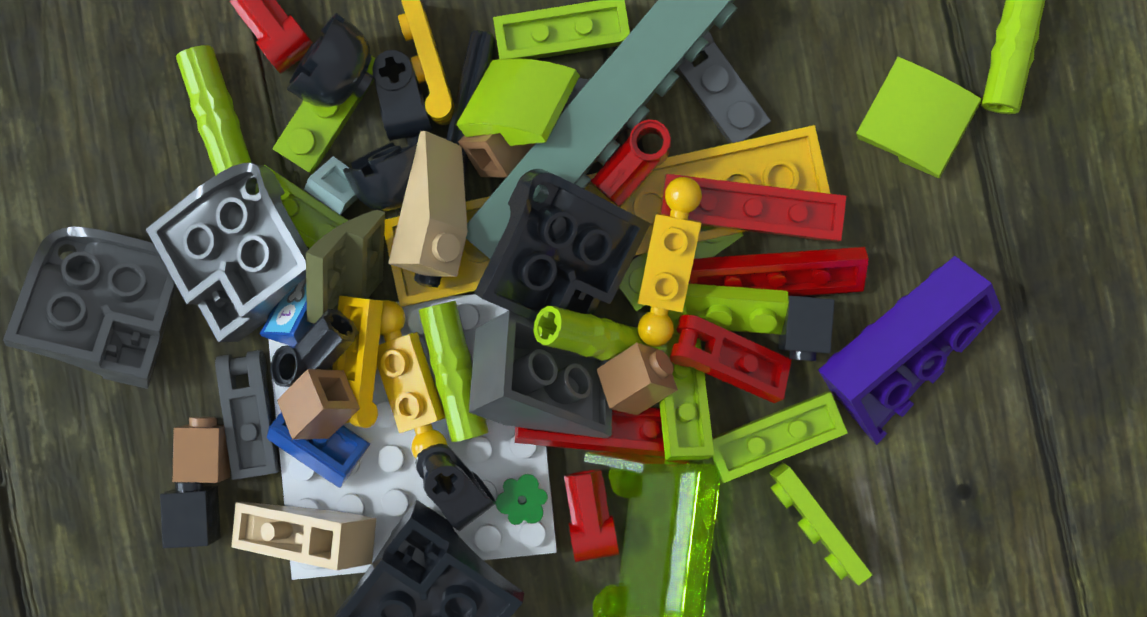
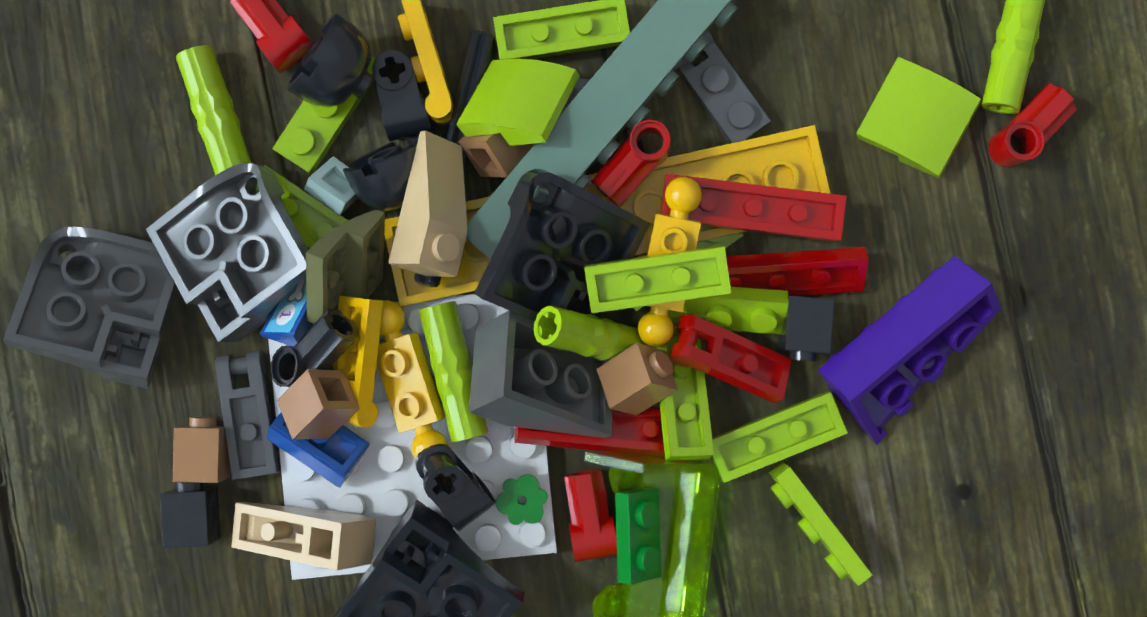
none -> lime plate [584,245,731,313]
none -> green plate [615,487,662,585]
none -> red piece [988,83,1077,168]

